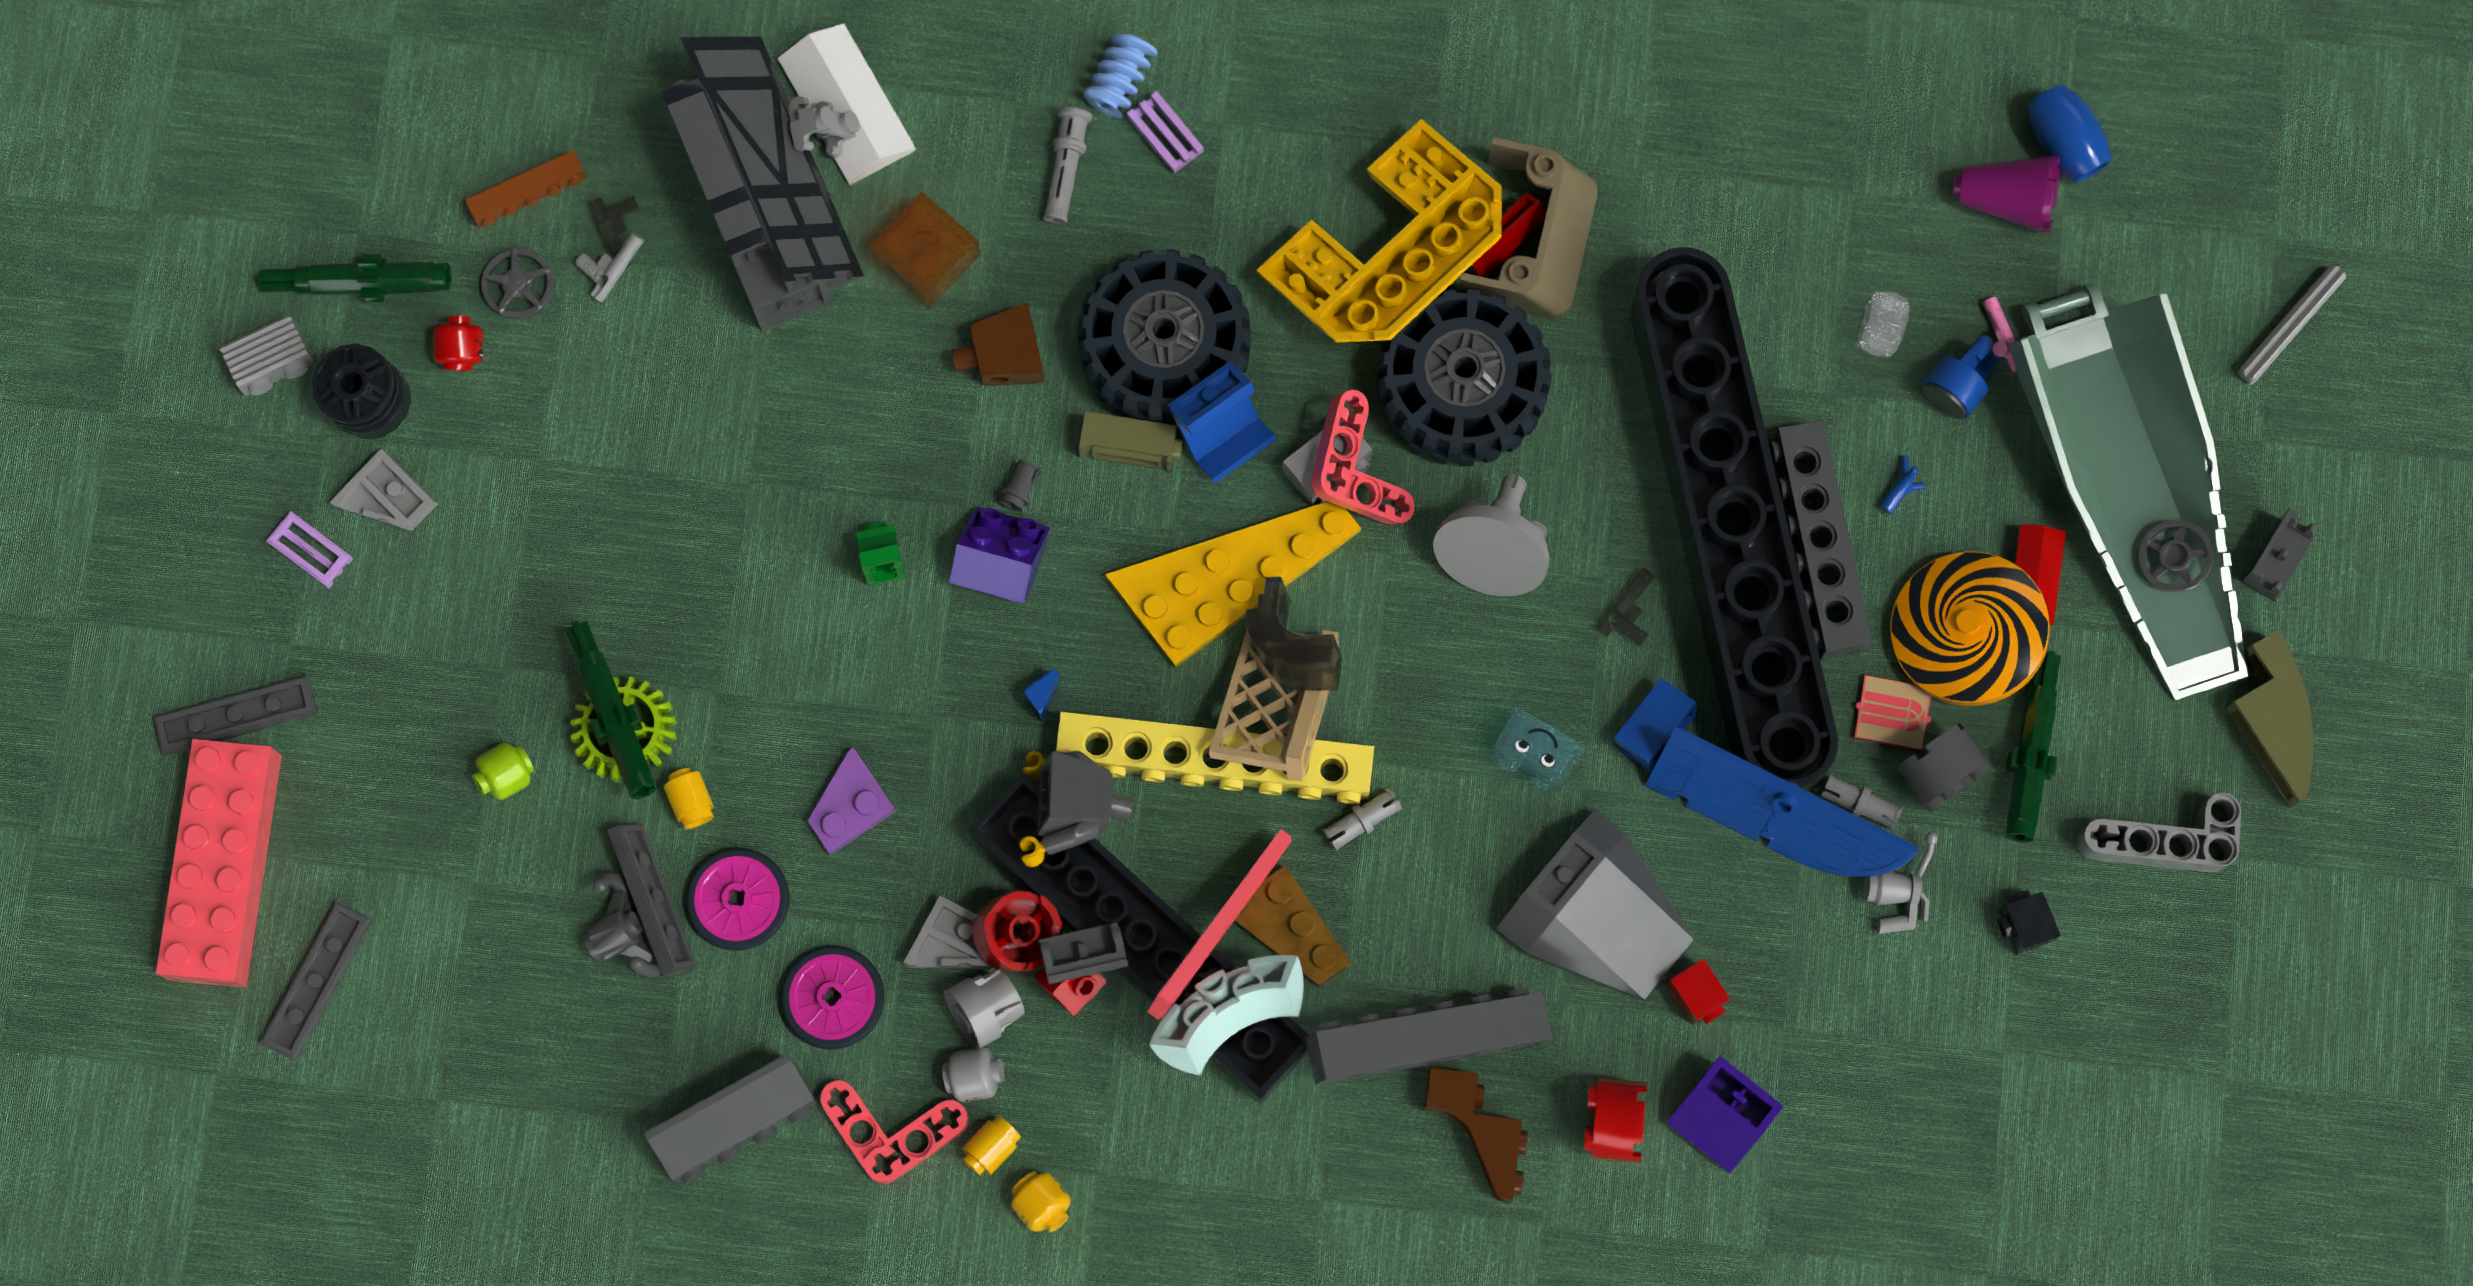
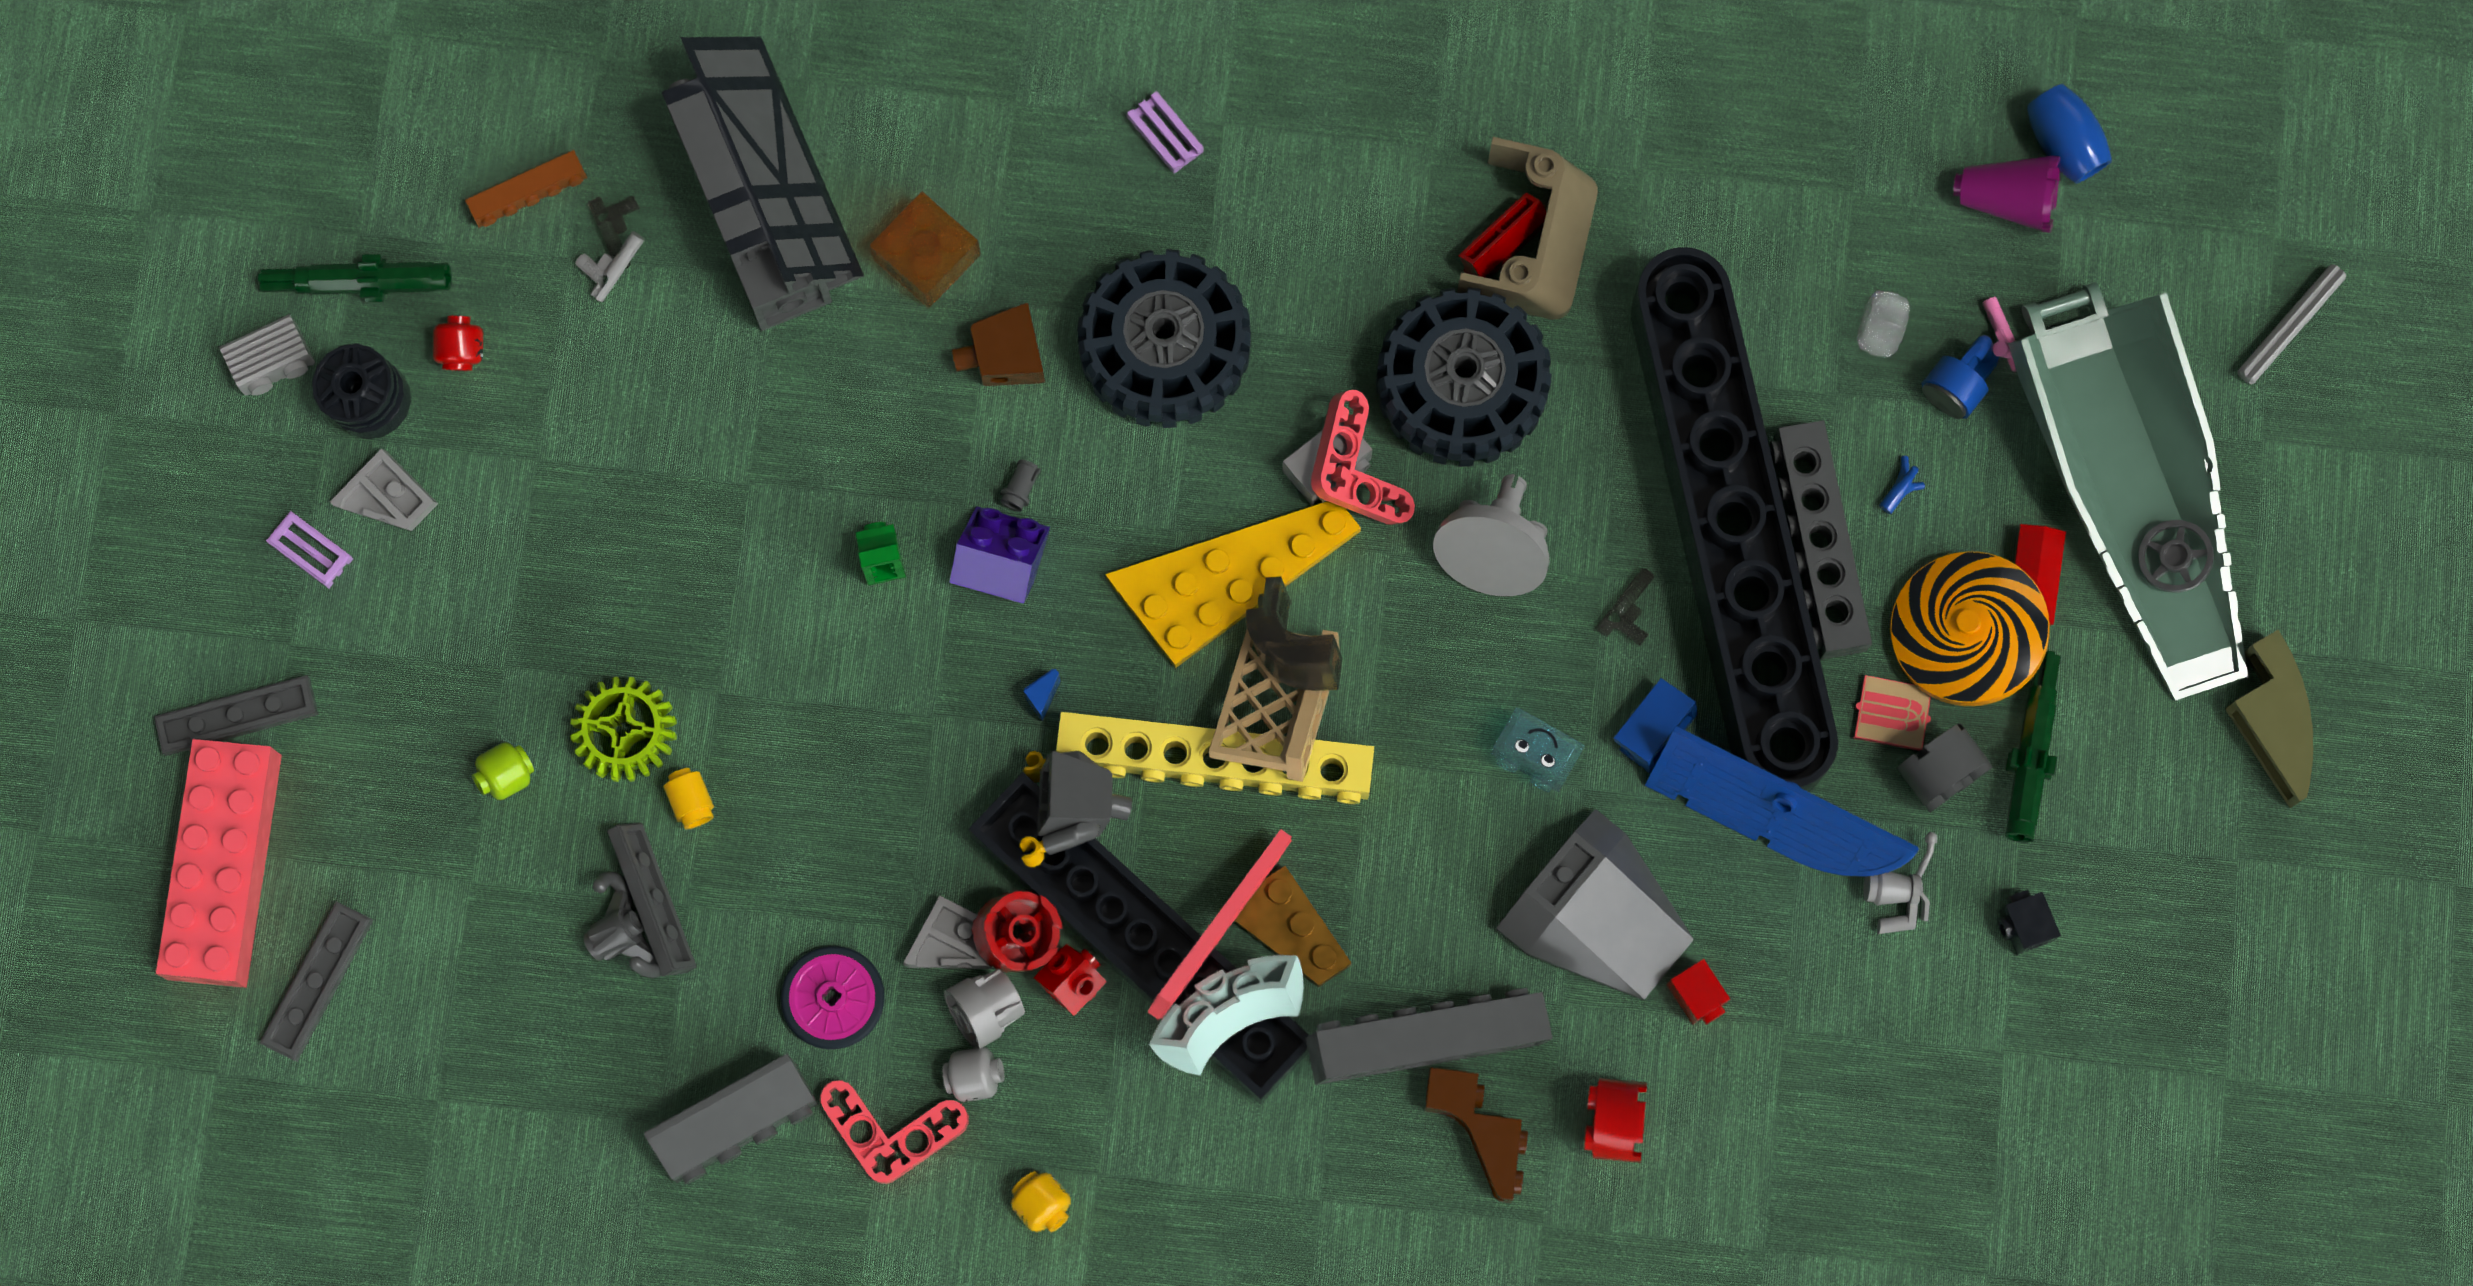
flat silver wheel [481,249,554,319] -> none
dark green piece [566,621,657,799] -> none
dark pink wheel [686,848,790,951] -> none
white slope [778,24,916,186] -> none
light grey piece [789,96,860,157] -> none
medium lavender wing [808,748,896,855] -> none
yellow brick [962,1116,1021,1176] -> none
dark grey hinge [1039,922,1128,984] -> none
light grey pin [1043,107,1092,225] -> none
olive window [1079,411,1183,472] -> none
light blue piece [1084,34,1158,118] -> none
blue panel [1168,361,1277,483] -> none
yellow slope [1256,119,1502,343] -> none
light grey pin [1322,788,1402,851] -> none
dark purple slope [1666,1056,1784,1174] -> none
light grey pin [1821,774,1904,830] -> none
light grey beam [2076,793,2241,873] -> none
dark grey hinge [2241,508,2317,602] -> none

